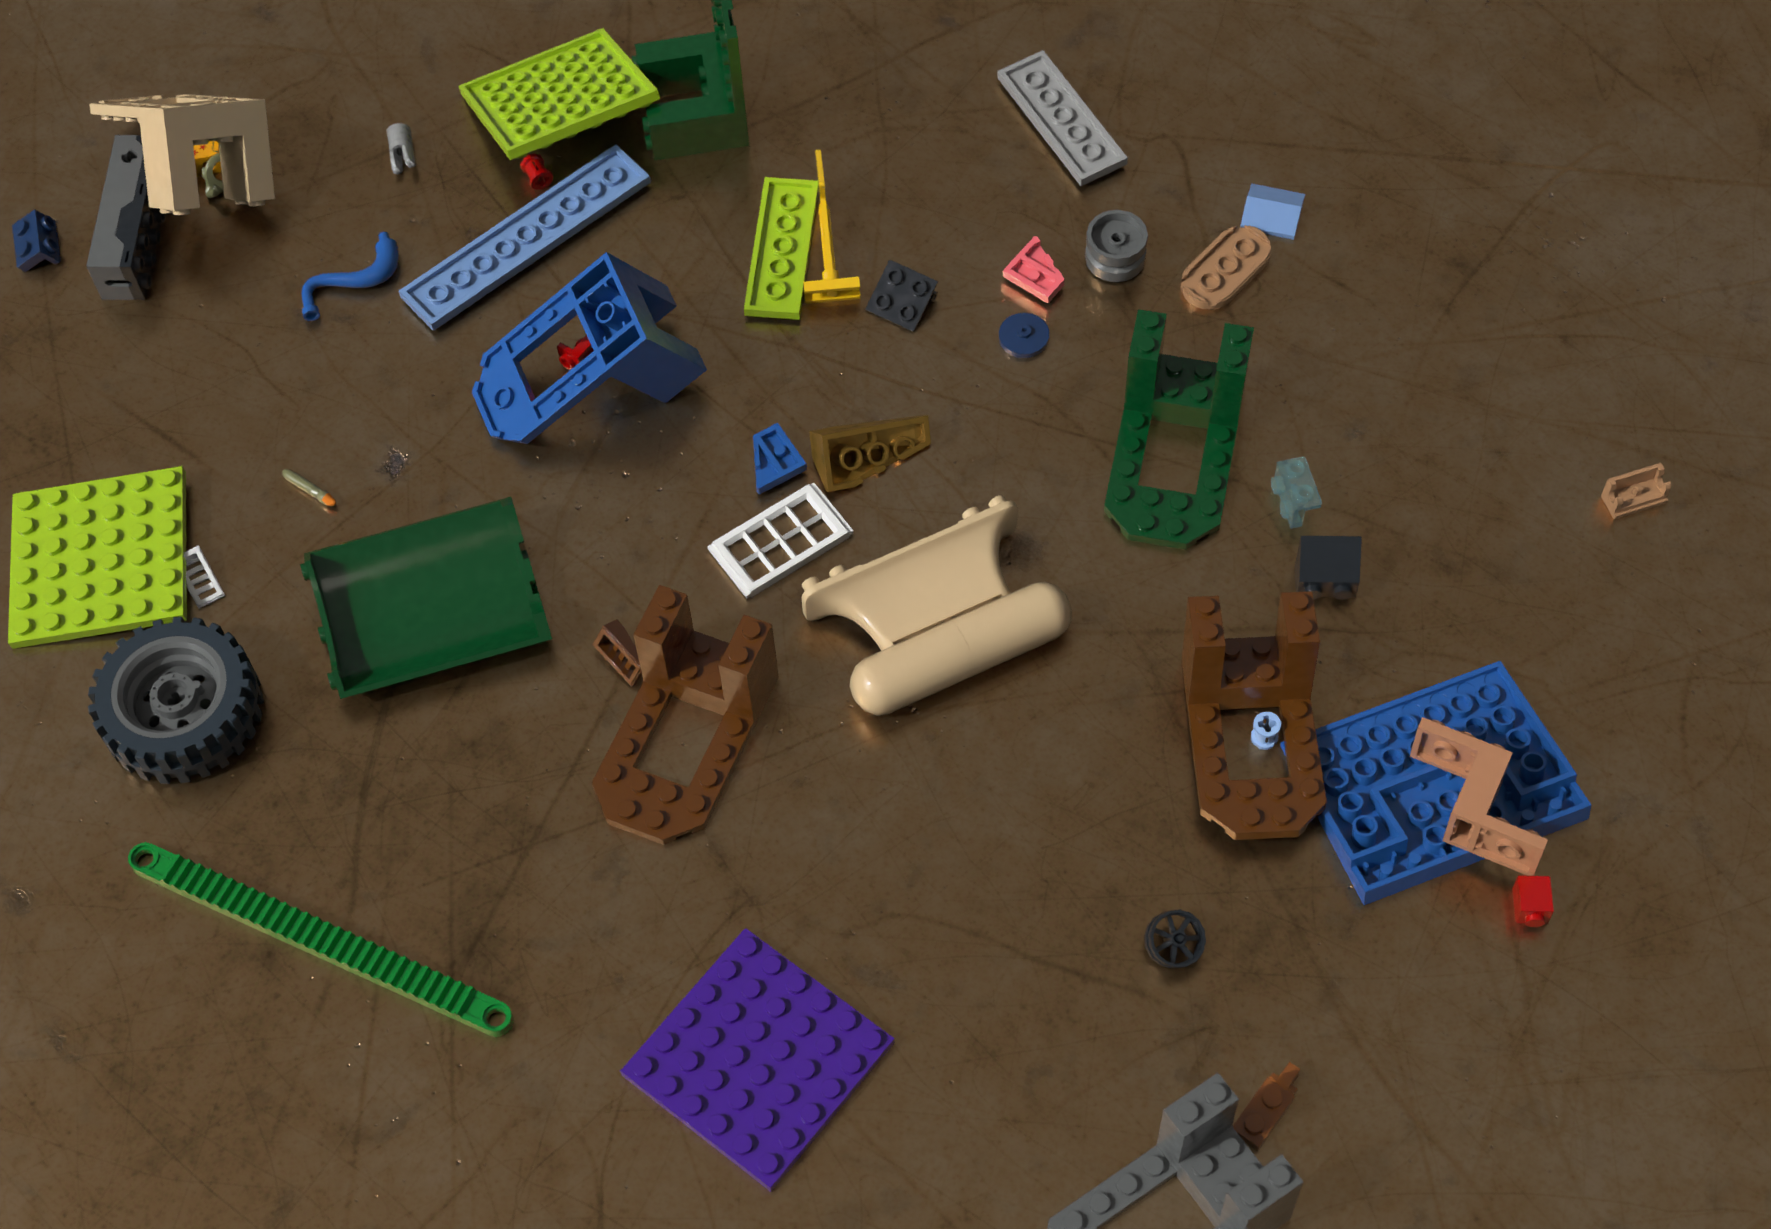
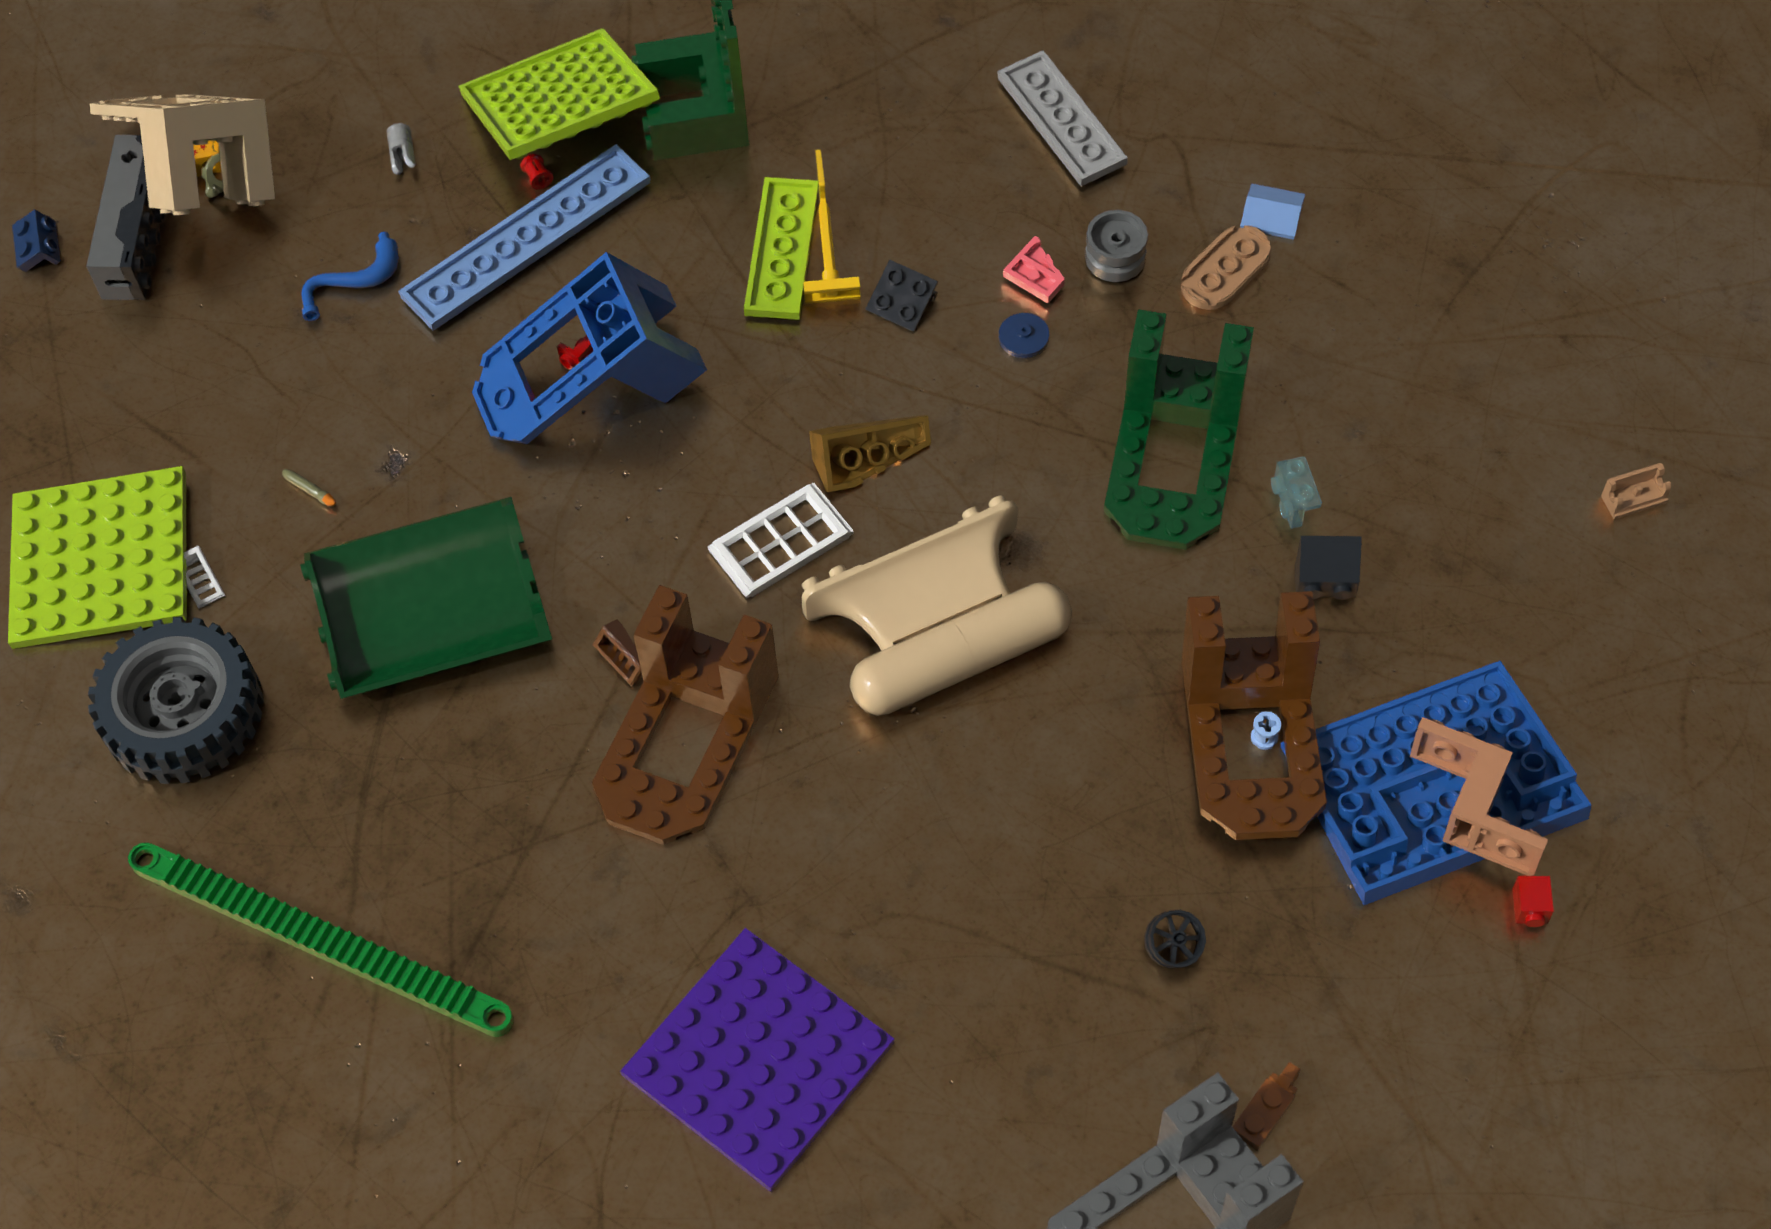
blue wing [753,423,807,495] -> none

